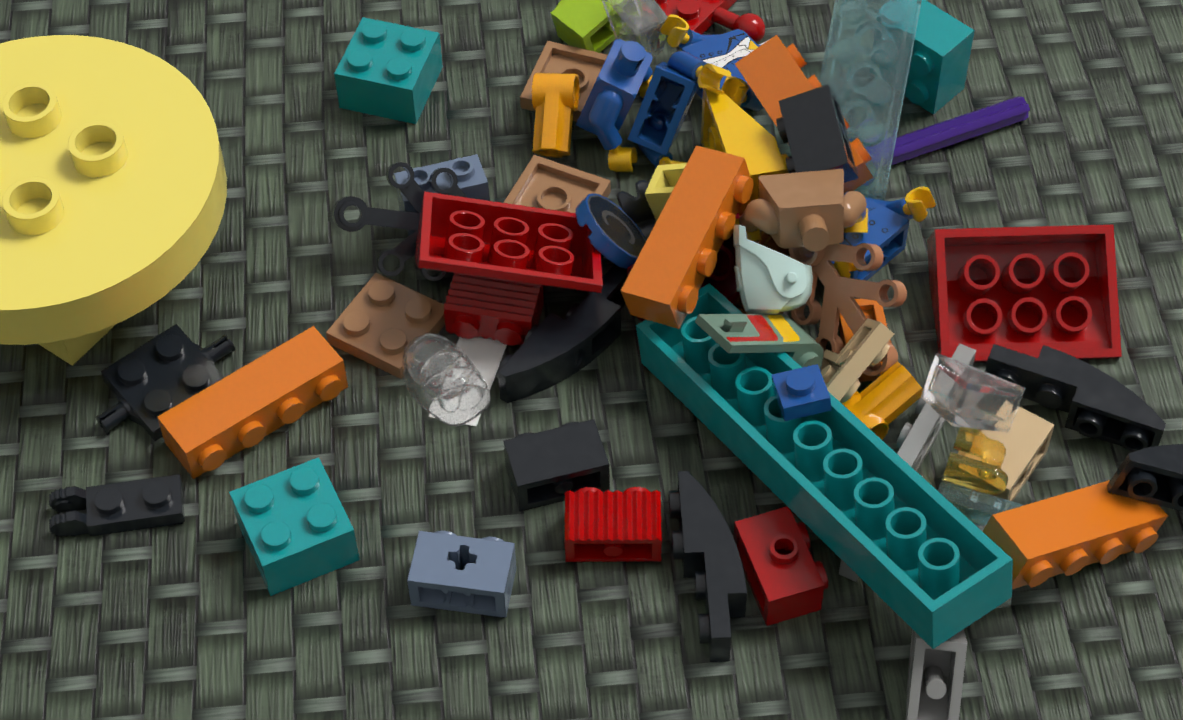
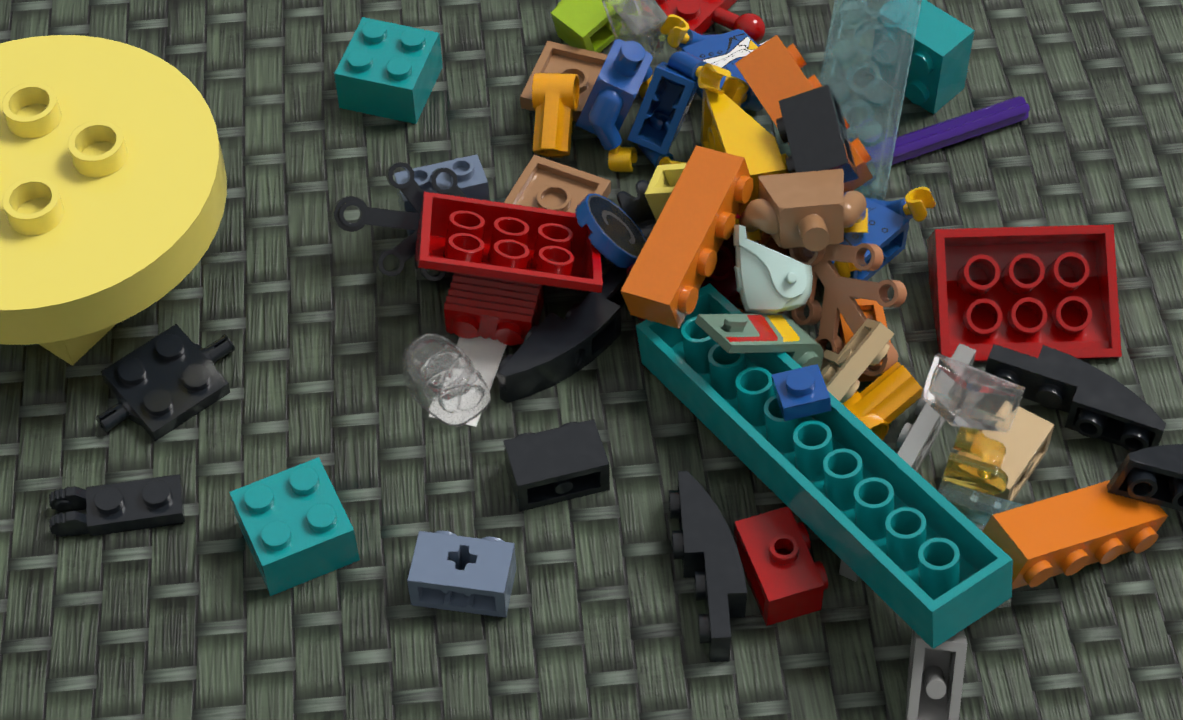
orange brick [157,326,348,479] -> none
medium nougat plate [326,273,445,379] -> none
red brick [565,487,662,562] -> none

